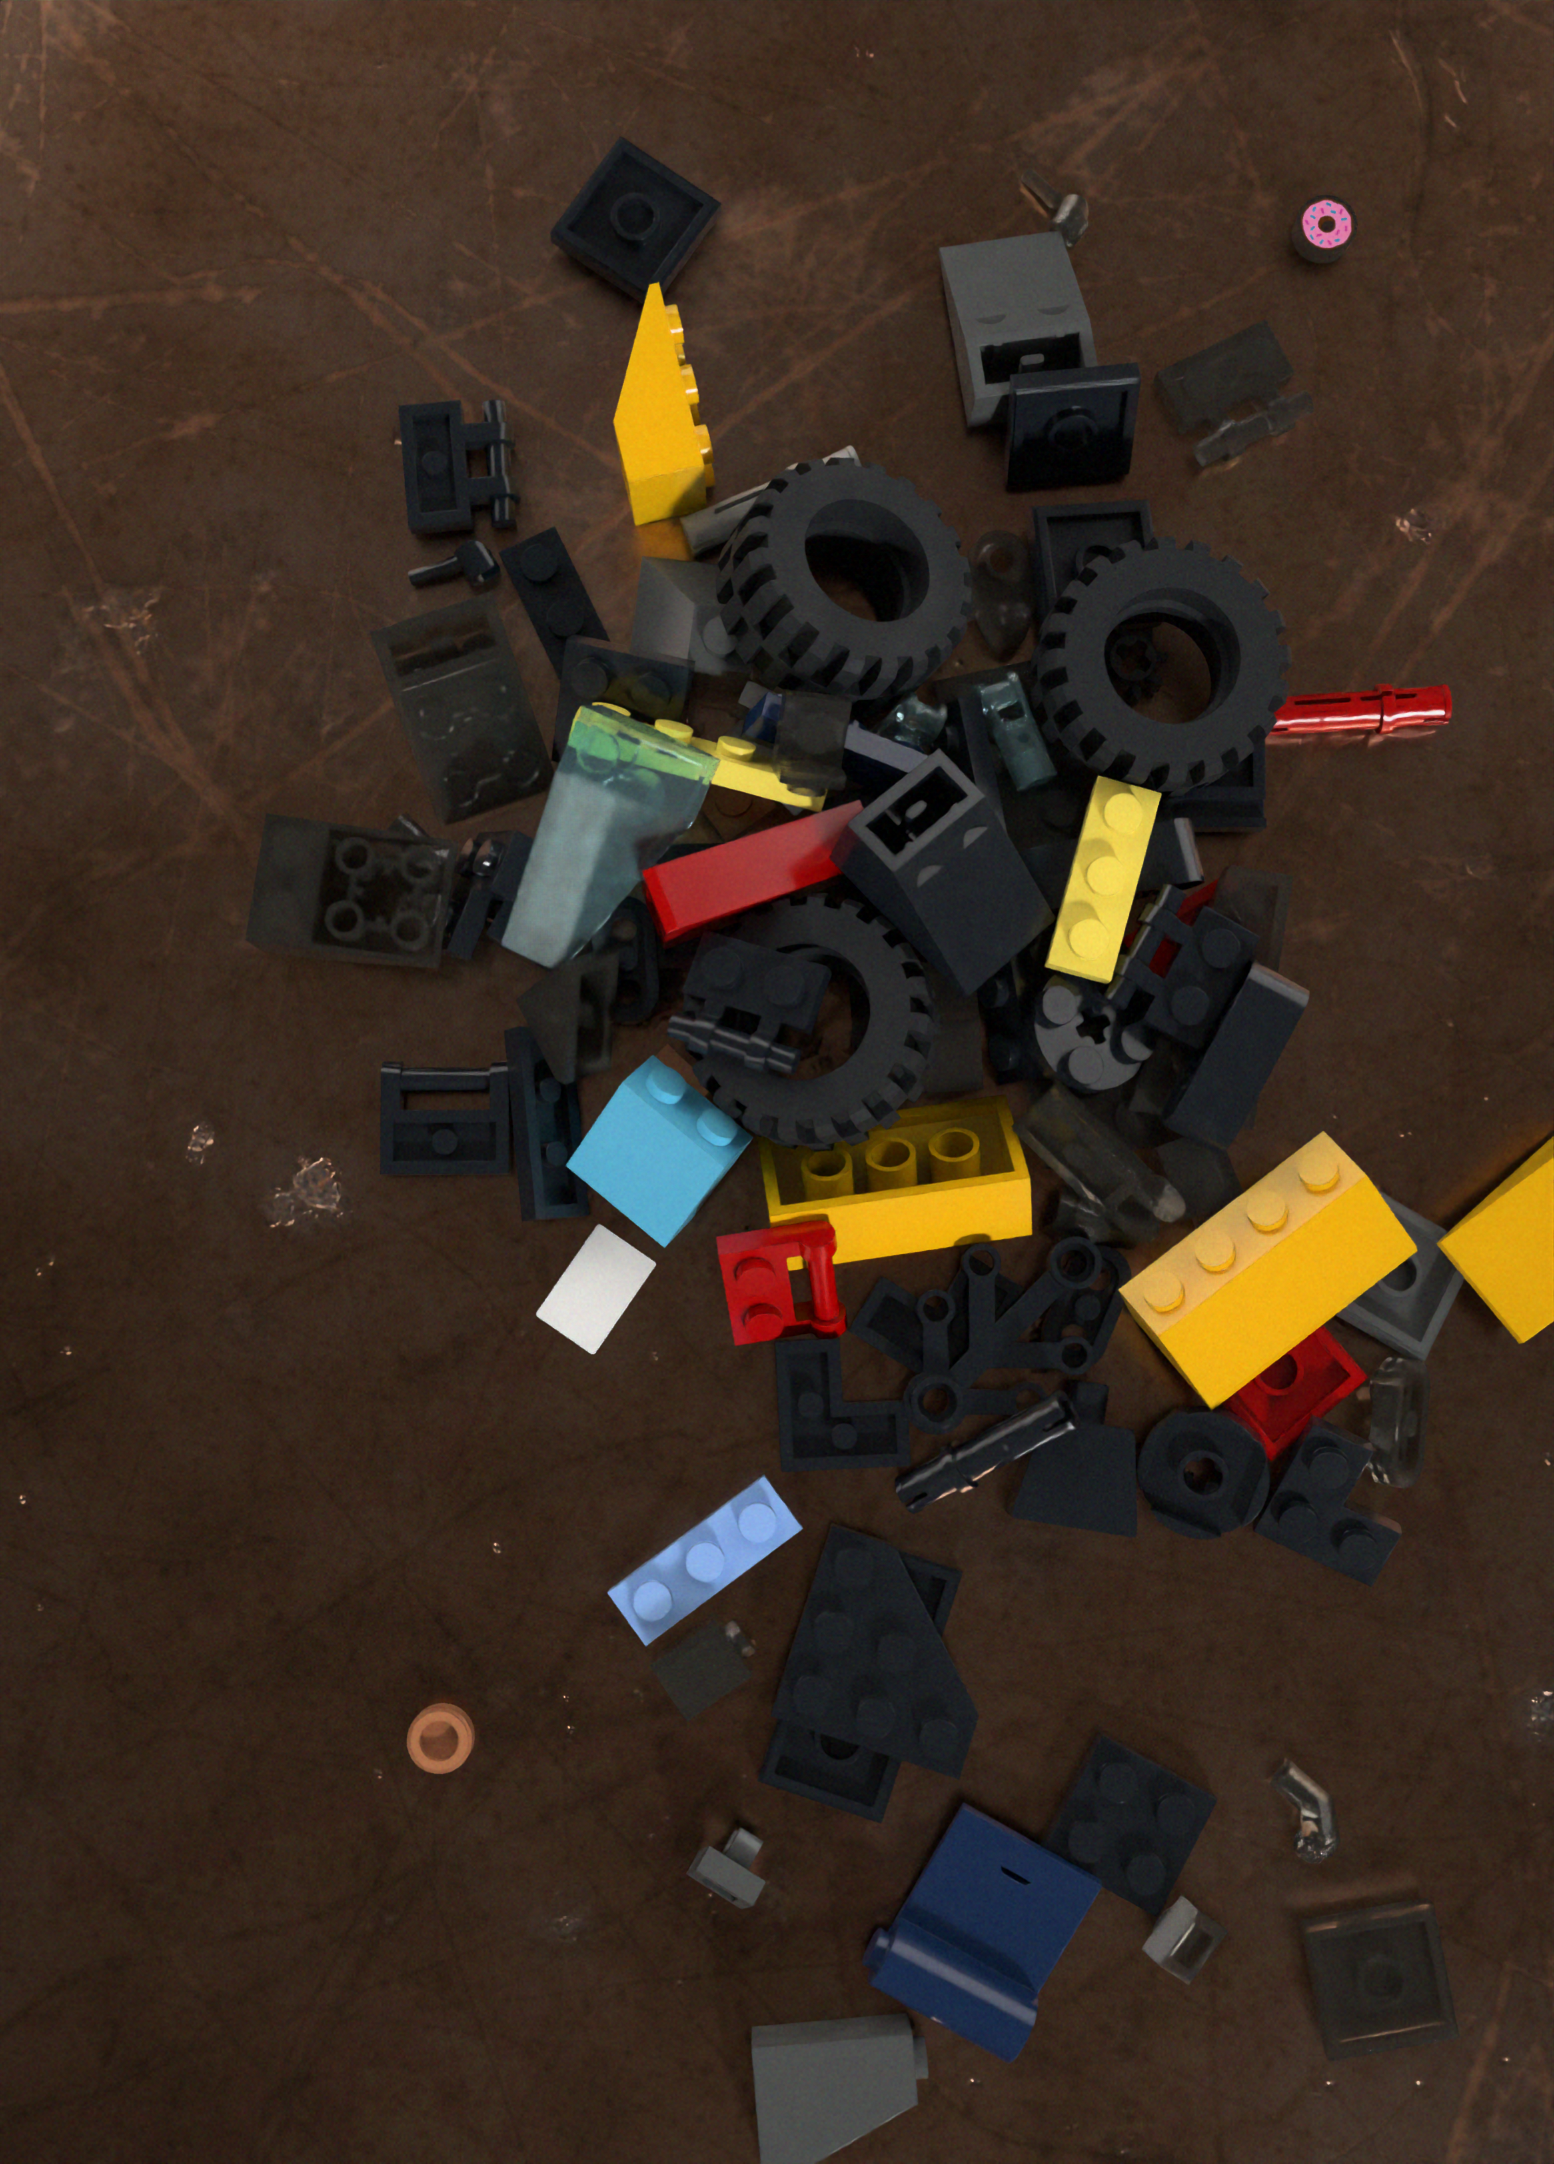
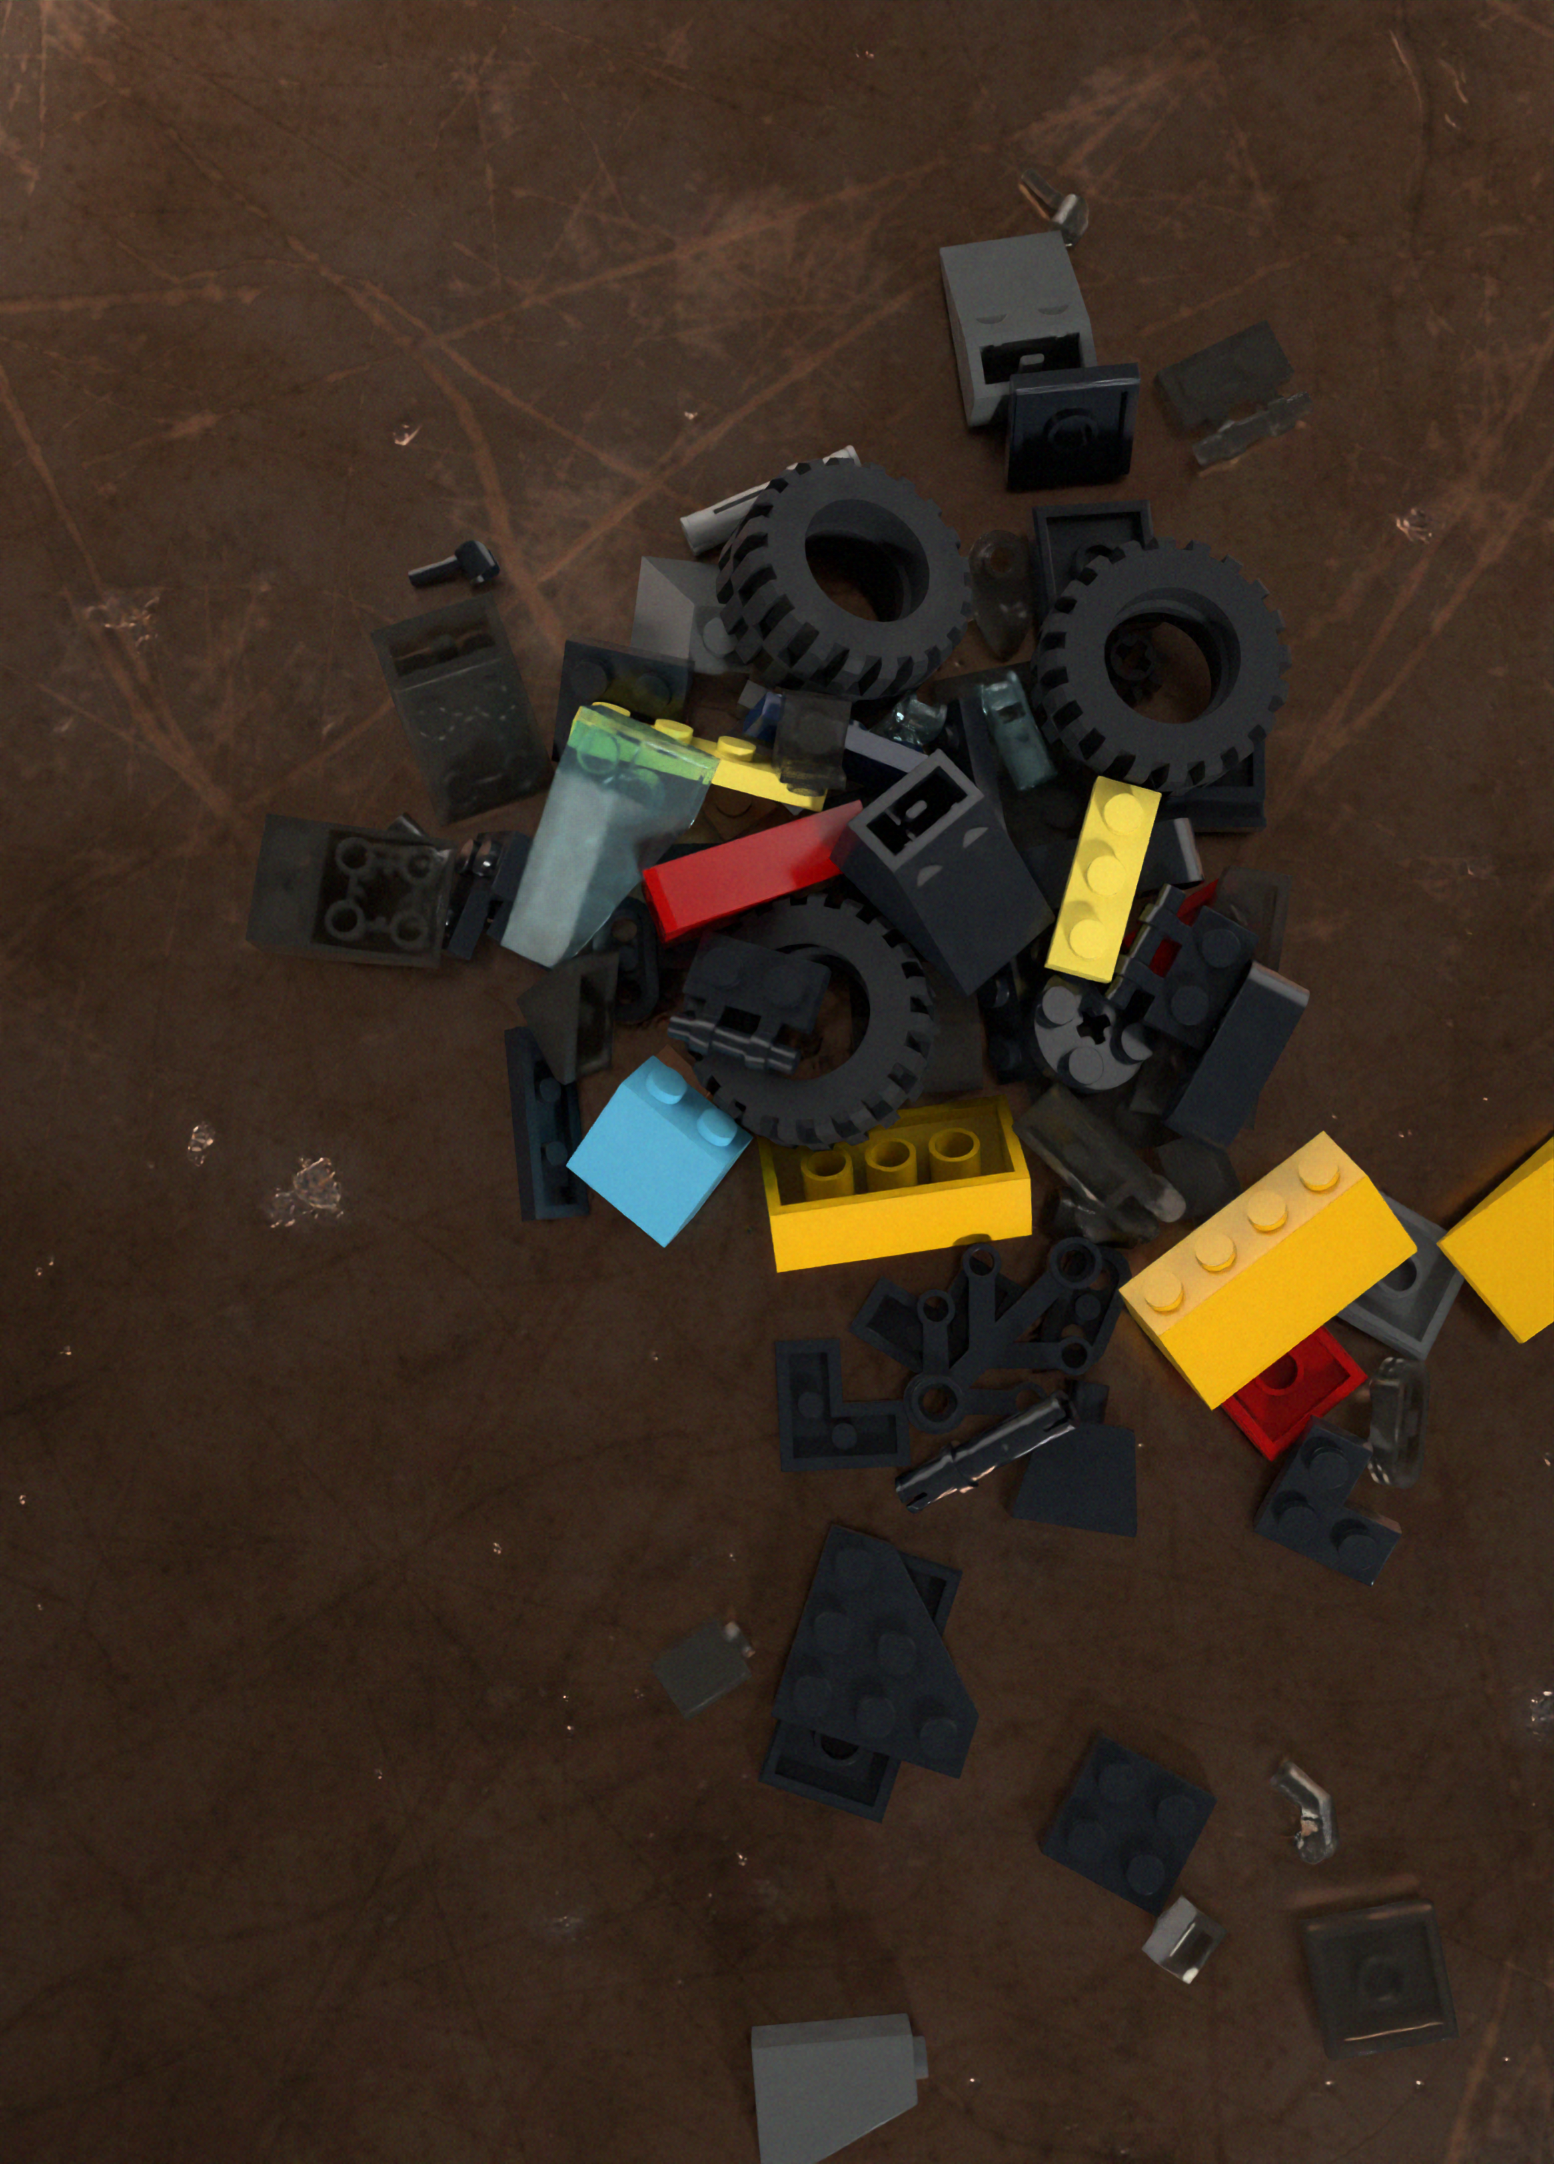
black plate [380,1060,512,1176] -> none
black plate [398,400,520,534] -> none
nougat tile [407,1703,475,1774] -> none
black plate [498,526,611,683] -> none
white sticker [536,1224,656,1354] -> none
black plate [550,136,722,304] -> none
light blue plate [608,1474,803,1646] -> none
yellow slope [613,282,716,526] -> none
dark grey tile [686,1828,766,1909] -> none
red plate [716,1220,848,1346] -> none
dark blue door [862,1802,1103,2063] -> none
black plate [1137,1406,1271,1540] -> none
red pin [1268,683,1452,736] -> none
tile [1291,195,1358,263] -> none

